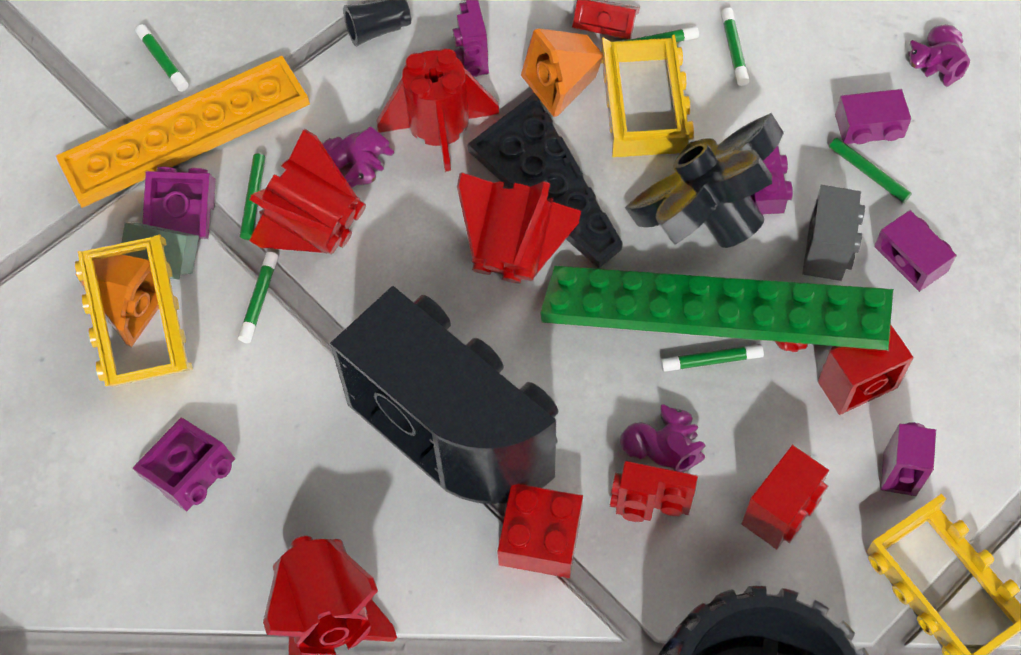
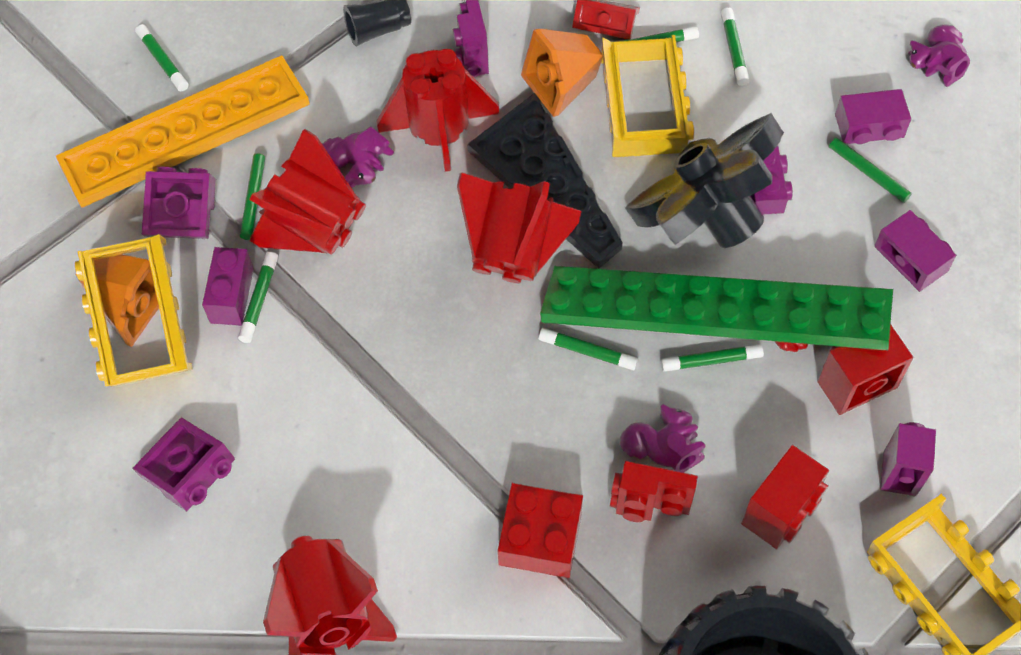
sand green brick [121,223,199,279] -> none
black brick [330,286,559,504] -> none
dark grey brick [802,184,865,281] -> none
none -> magenta brick [202,247,254,326]
none -> green bar [539,328,639,371]

